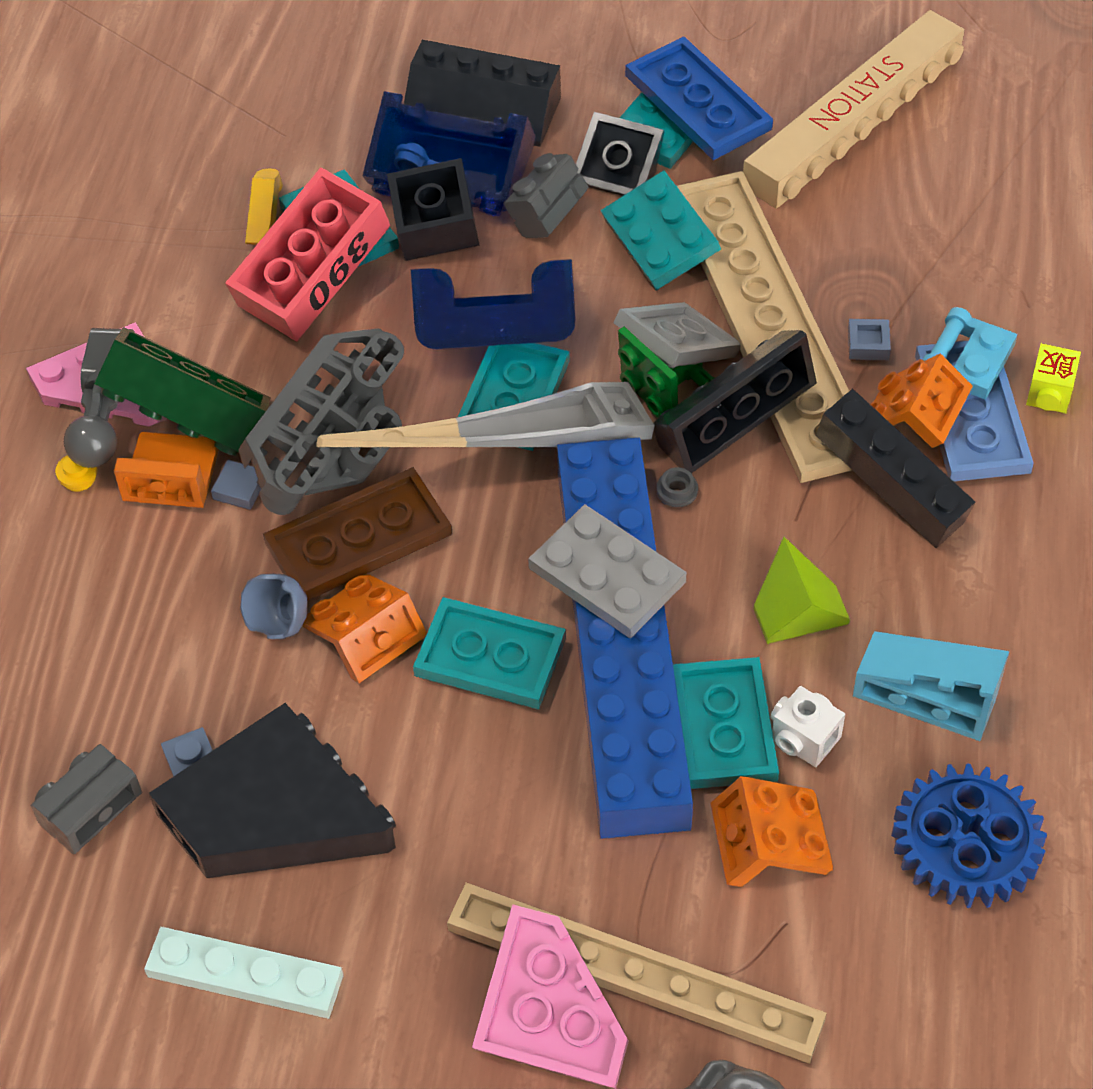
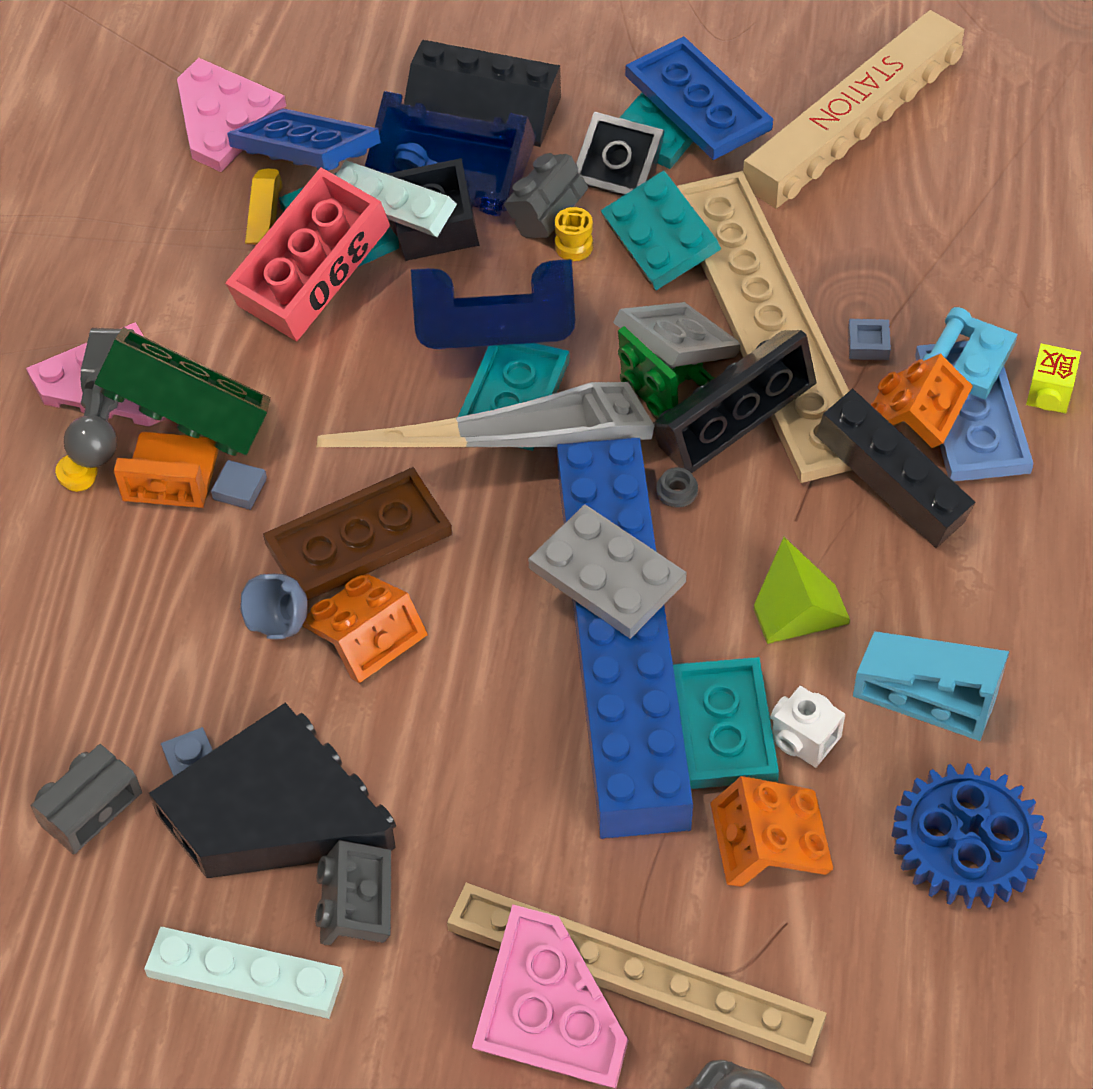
dark grey connector [238,328,404,515] -> none
teal plate [413,597,566,709] -> none
none -> bright pink plate [177,58,286,172]
none -> blue plate [227,108,381,171]
none -> dark grey bracket [315,840,391,945]
none -> light aqua plate [336,160,457,237]
none -> yellow wheel [555,207,593,261]

